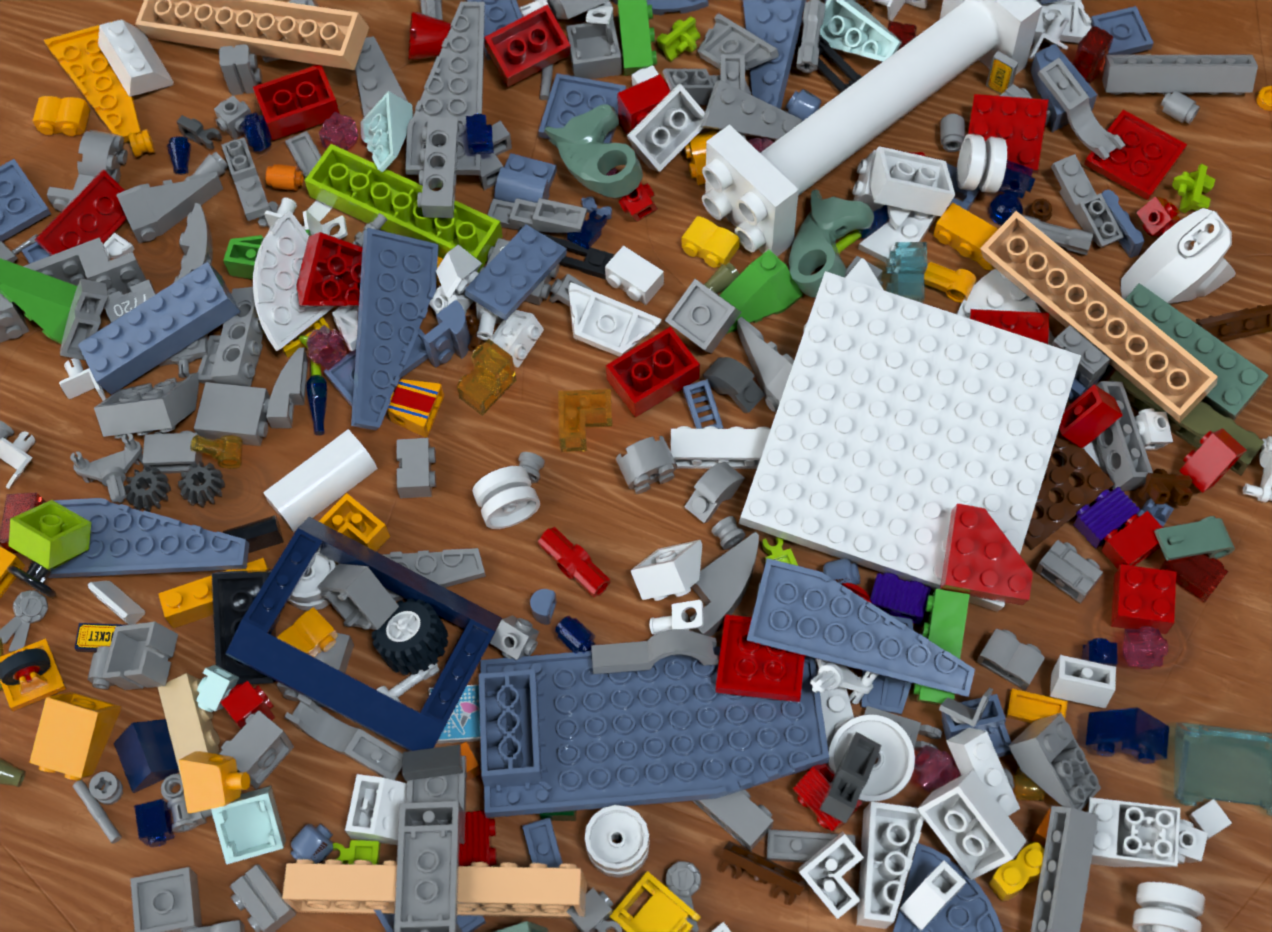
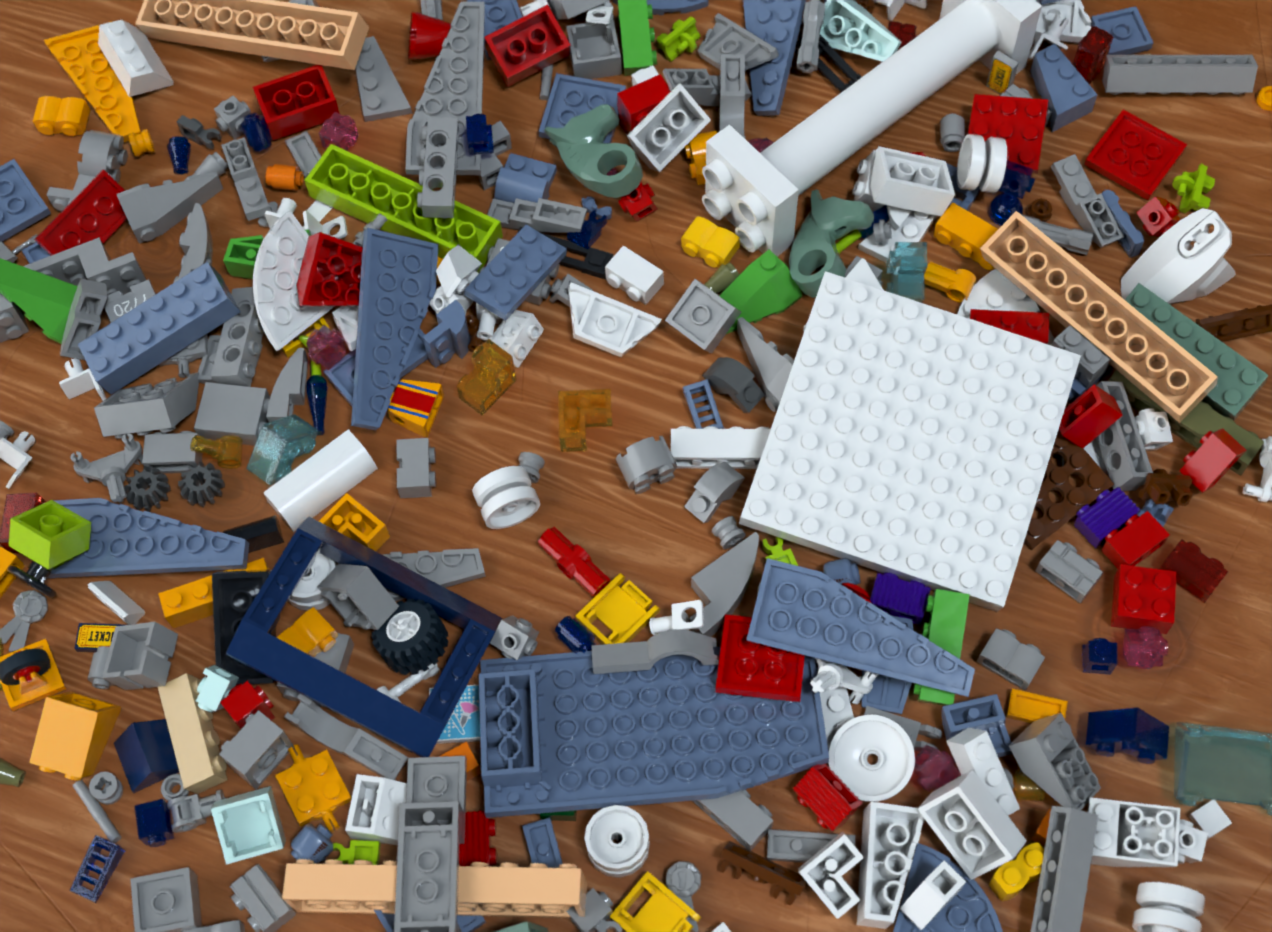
white tile [103,233,135,258] -> none
light orange torso [179,751,250,813] -> none
light grey brick [219,44,262,95] -> none
light aqua wedge [360,91,413,172] -> none
dark grey slope [402,744,463,781] -> none
sand blue brick [530,589,557,625] -> none
red brick [606,326,700,418] -> none
white slope [630,540,703,601] -> none
light grey wing [701,80,802,141] -> none
sand blue head [786,90,821,122] -> none
dark grey slope [820,732,882,823] -> none
light grey bracket [939,688,993,727] -> none
red brick [940,503,1033,606] -> none
light grey piece [1037,58,1125,160] -> none
white brick [1050,655,1116,708] -> none
sand green door [1154,516,1235,561] -> none
light grey brick [1161,90,1200,124] -> none
none -> clear blue slope [70,835,125,903]
none -> clear light blue brick [246,414,319,485]
none -> light orange plate [275,745,352,833]
none -> yellow container [575,573,660,645]
none -> light grey plate [873,219,892,245]

